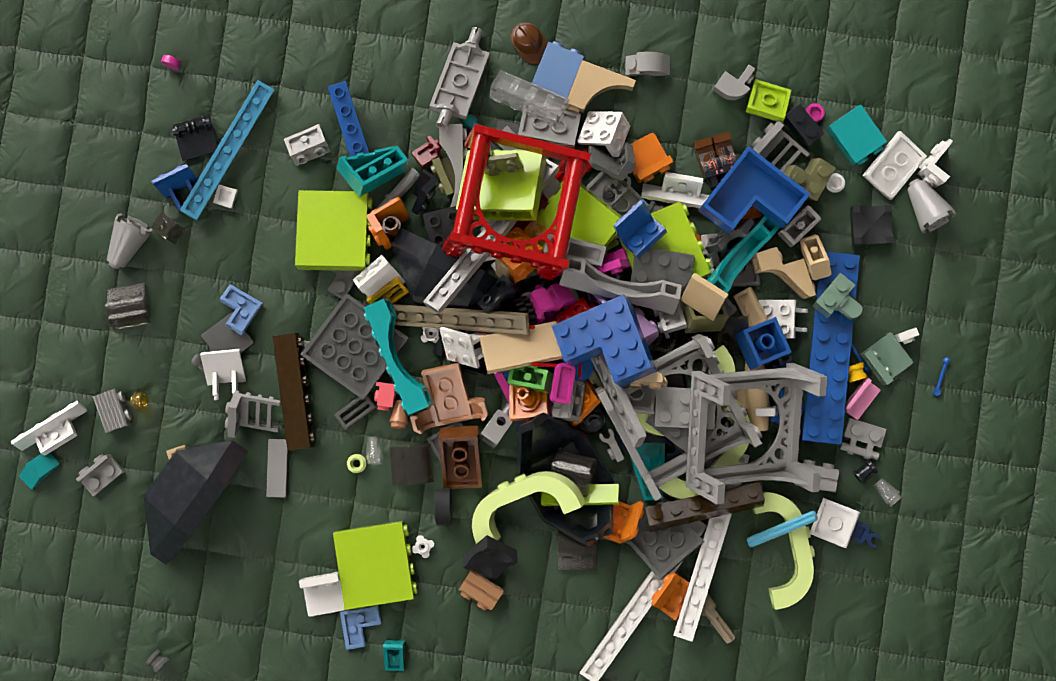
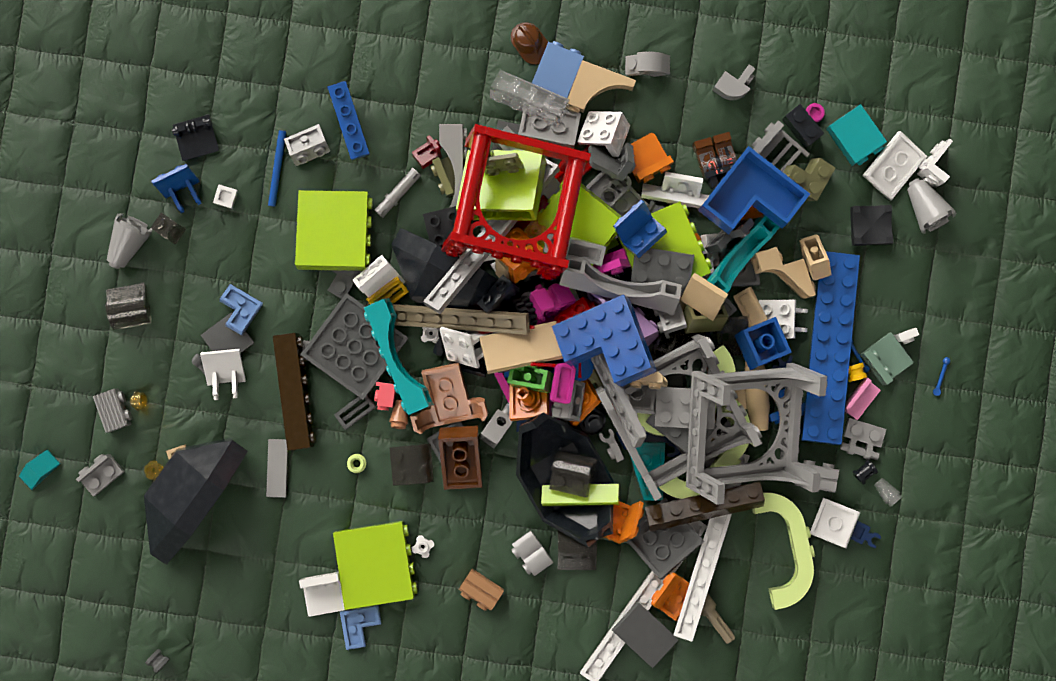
white bracket [11,401,87,456] -> none
dark pink tile [161,55,181,70] -> none
dark azure plate [180,80,274,221] -> none
light grey plate [225,390,280,438] -> none
teal wedge [336,146,409,197] -> none
clear cone [365,437,384,465] -> none
orange bracket [366,197,410,251] -> none
reddish brown cone [381,216,401,239] -> none
teal slope [383,640,405,671] -> none
black bracket [411,170,440,215] -> none
light grey plate [429,27,490,130] -> none
black tyre [434,488,452,526] -> none
teal plate [459,114,479,130] -> none
black brick [463,535,518,582] -> none
yellowish green arch [472,471,586,544] -> none
lime plate [746,79,791,123] -> none
medium azure axle [747,511,818,547] -> none
white tile [756,407,779,416] -> none
light grey brick [778,205,821,248] -> none
sand green brick [813,273,862,320] -> none
white plate [826,173,845,193] -> none
none -> clear yellow plate [144,461,163,480]
none -> blue bar [268,130,286,207]
none -> light grey brick [511,531,553,576]
none -> dark grey tile [612,601,679,668]

